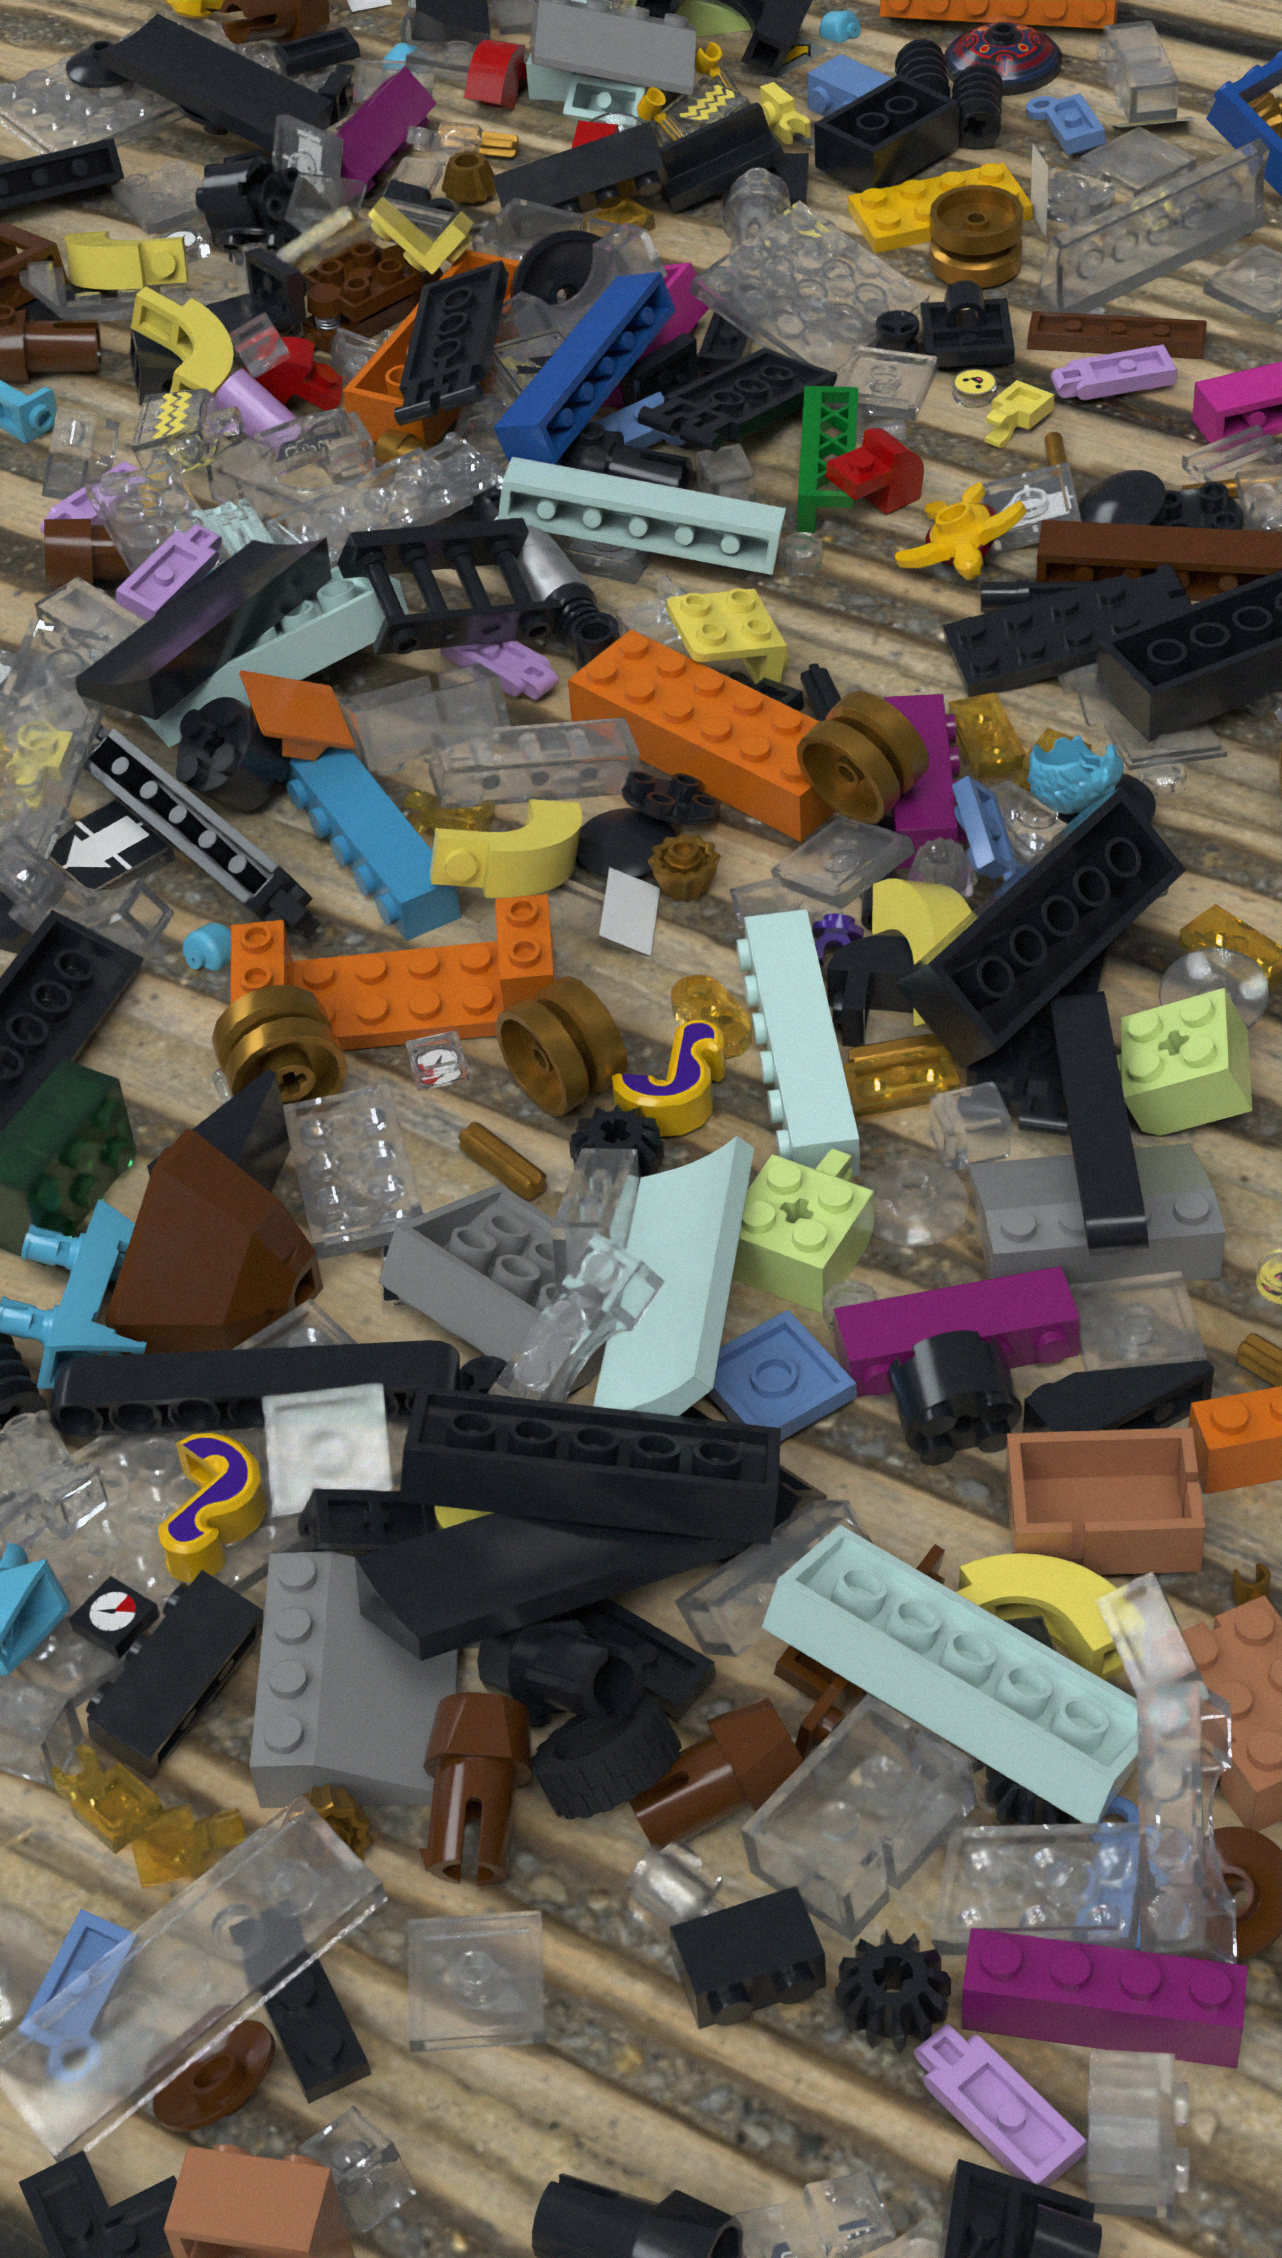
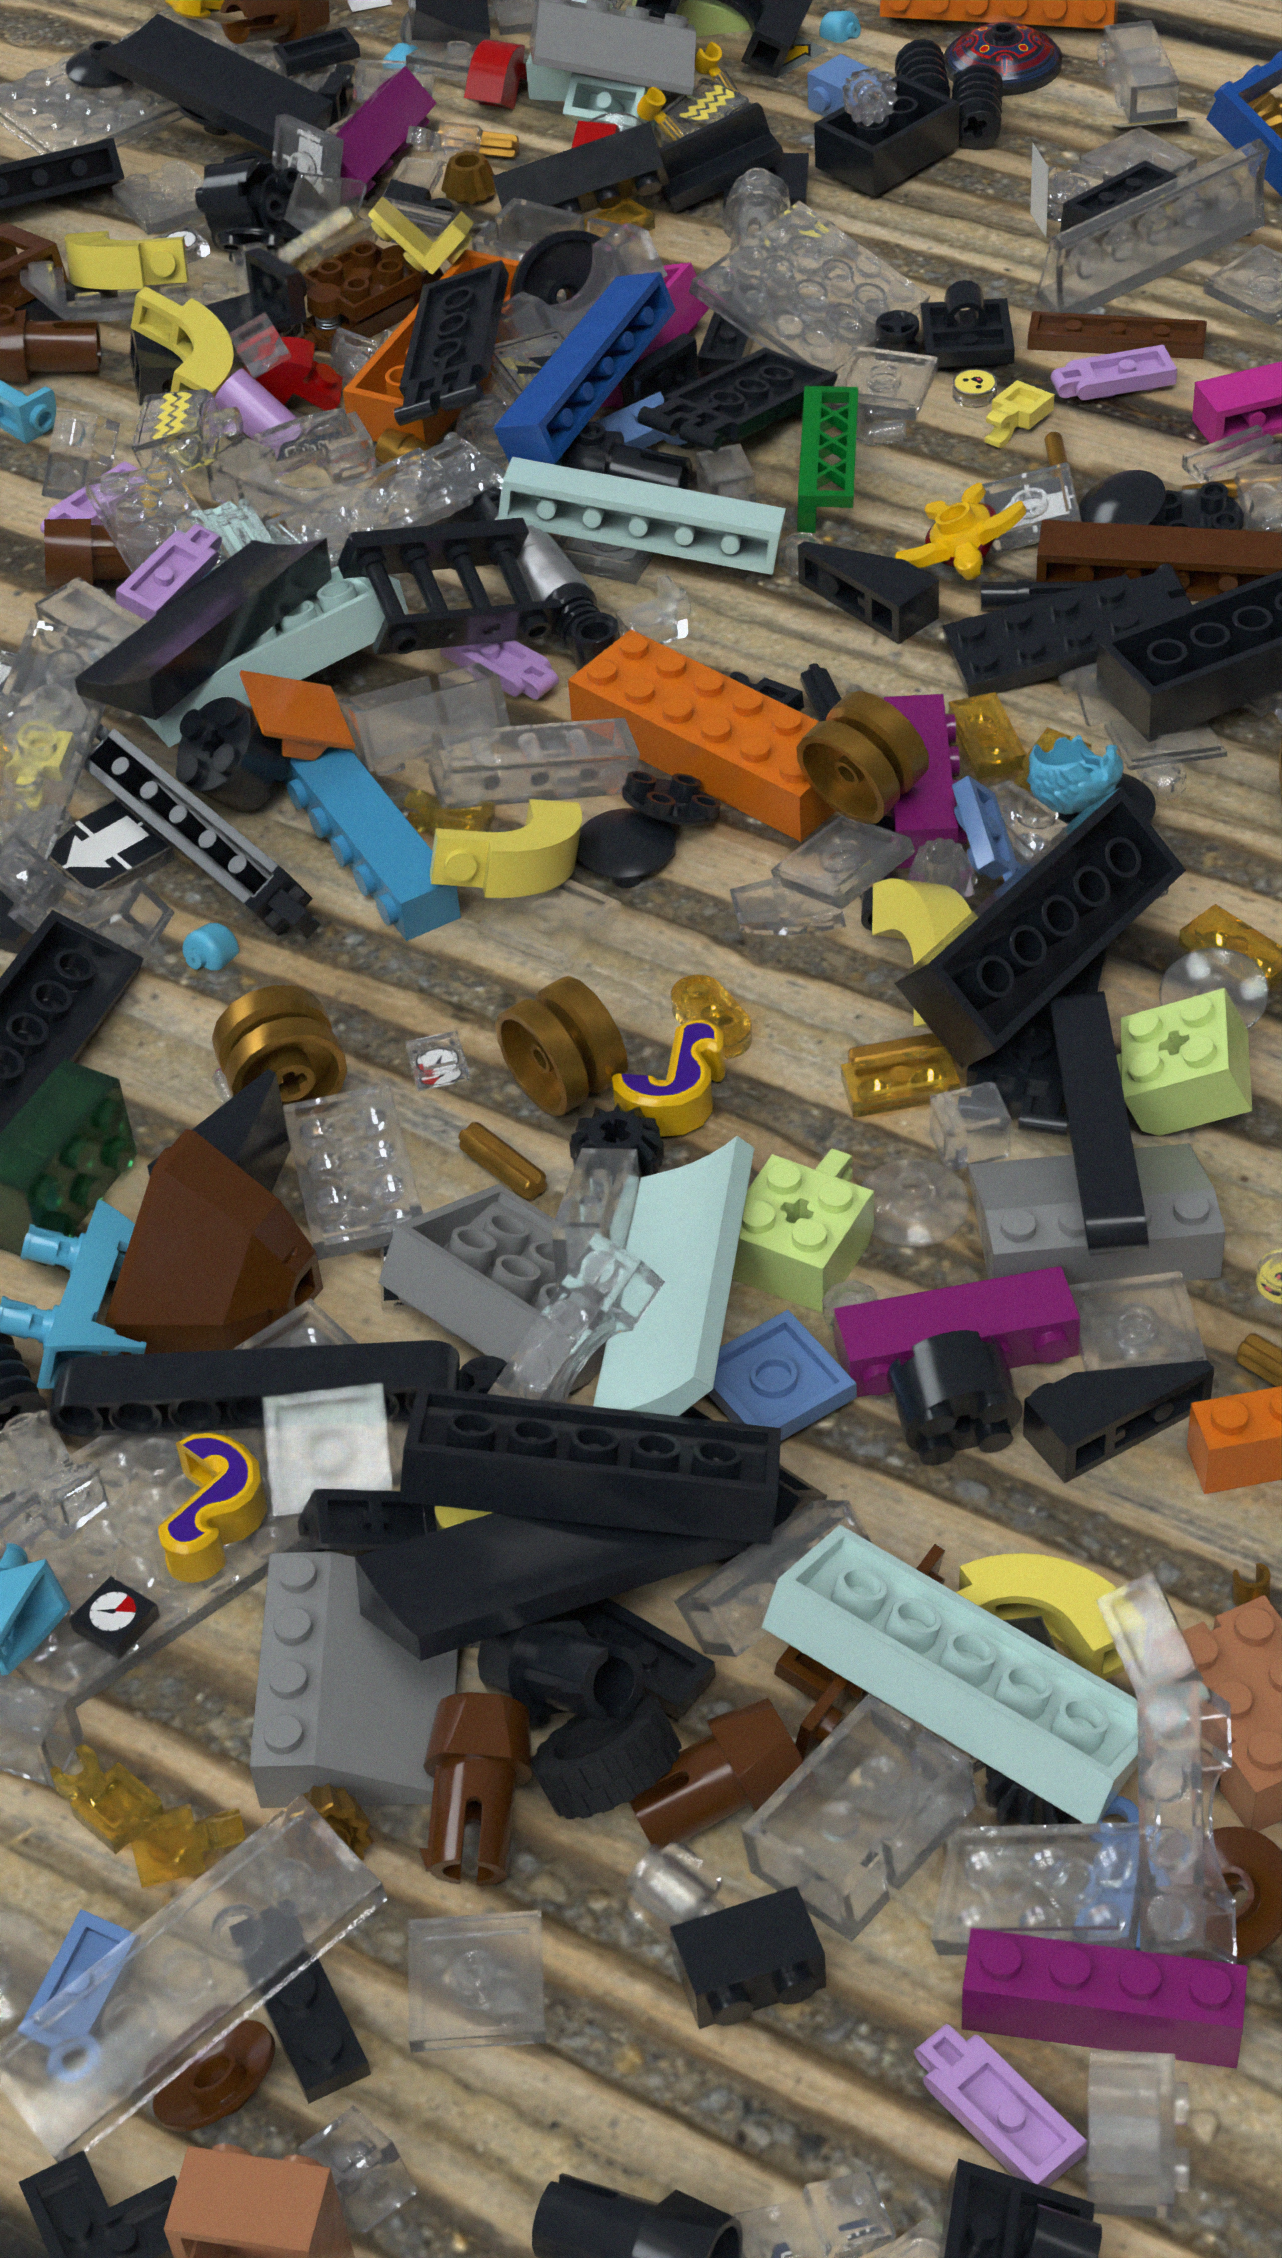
black brick [86,1570,264,1780] -> none
orange plate [230,894,557,1050] -> none
white sticker [599,867,660,956] -> none
pearl gold piece [648,833,721,903] -> none
light yellow bracket [666,588,788,684] -> none
light aqua brick [736,909,860,1177] -> none
light yellow plate [760,82,811,145] -> none
dark purple plate [812,913,864,965] -> none
red brick [825,428,924,514] -> none
black brick [827,935,914,1047] -> none
black gear [835,1929,951,2053] -> none
yellow plate [848,162,1033,253] -> none
pearl gold wheel [929,185,1024,288] -> none
nougat piece [1006,1428,1206,1575] -> none
medium blue hinge [1026,93,1106,155] -> none
none -> black slope [798,541,939,644]
none -> clear piece [842,67,898,127]
none -> black panel [1058,160,1178,251]

